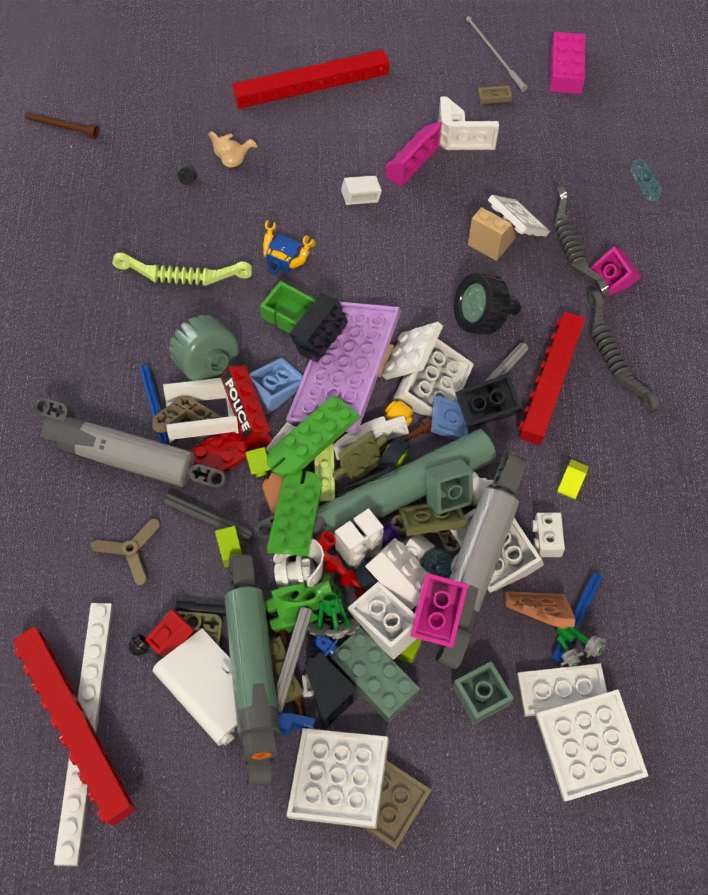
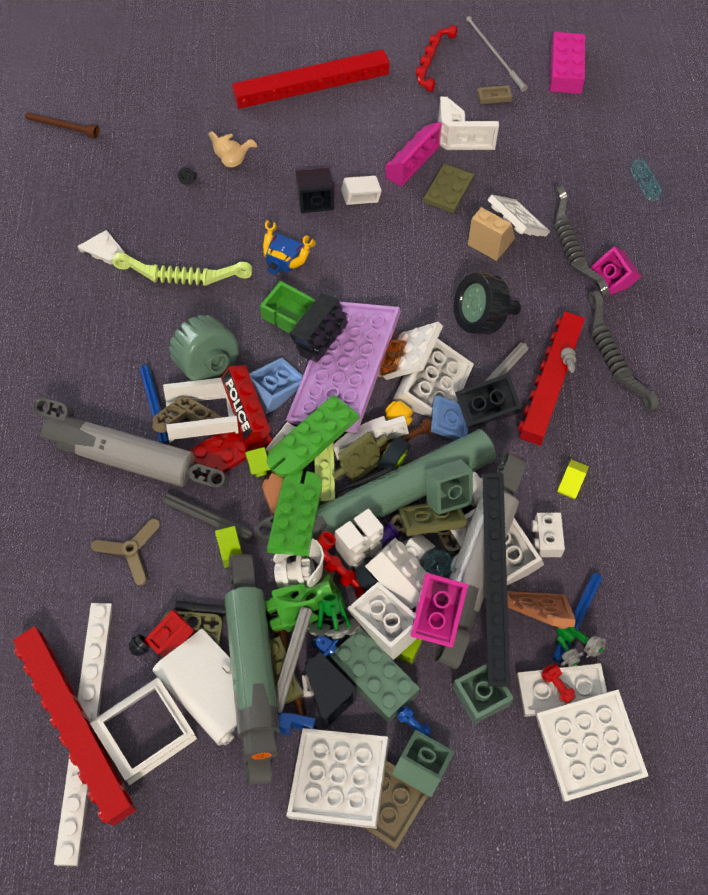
none -> white wing [78,230,125,265]
none -> white piece [90,677,197,785]
none -> black slope [296,168,334,213]
none -> clear orange slope [380,339,406,376]
none -> sand green brick [392,729,454,797]
none -> blue bar [397,705,431,737]
none -> red bar [416,25,458,92]
none -> olive plate [423,163,474,214]
none -> black plate [482,473,510,687]
none -> red bar [540,664,576,704]
none -> light grey bar [561,347,576,373]

